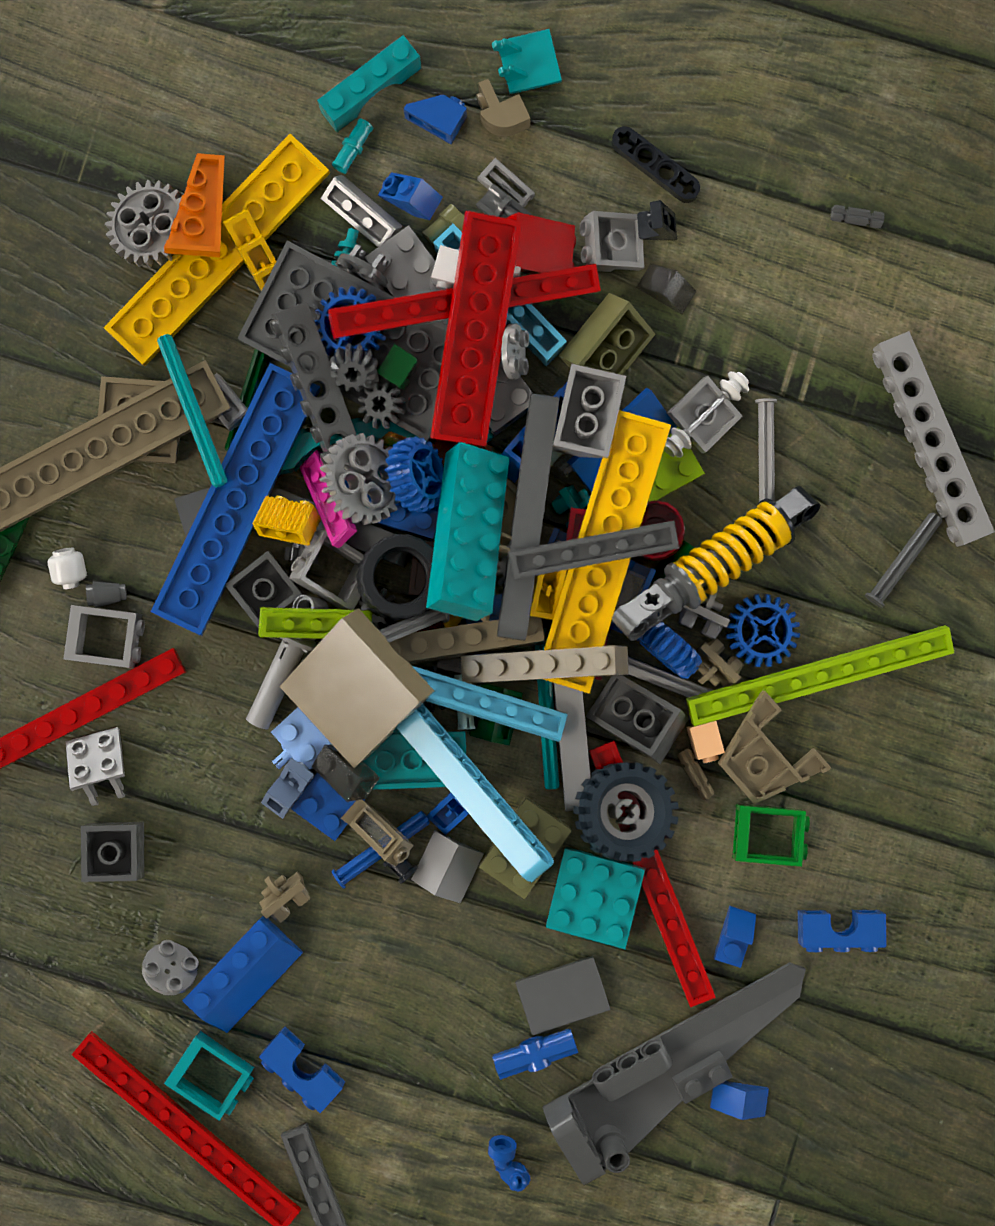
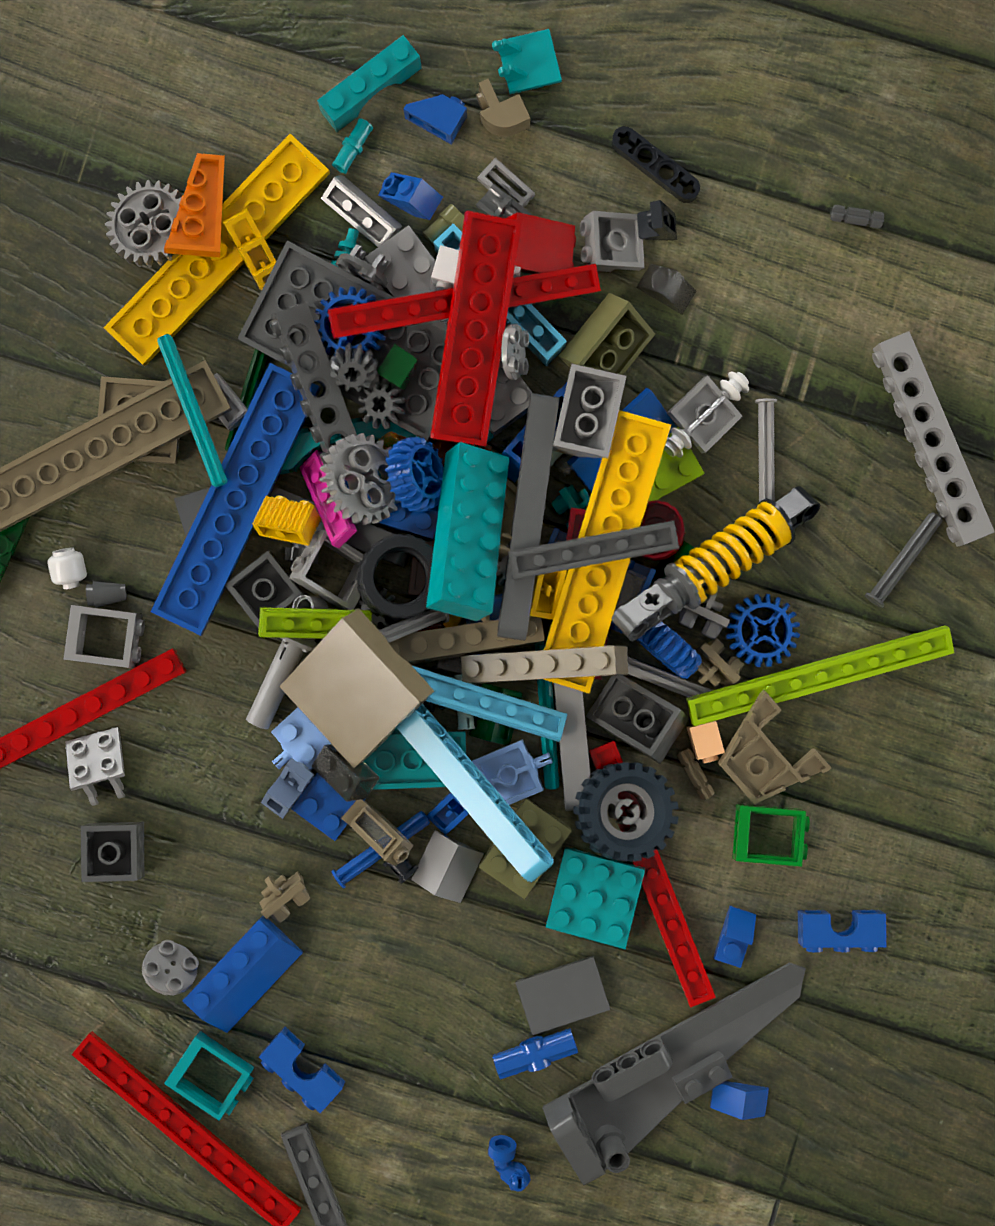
none -> light blue plate [472,739,553,805]

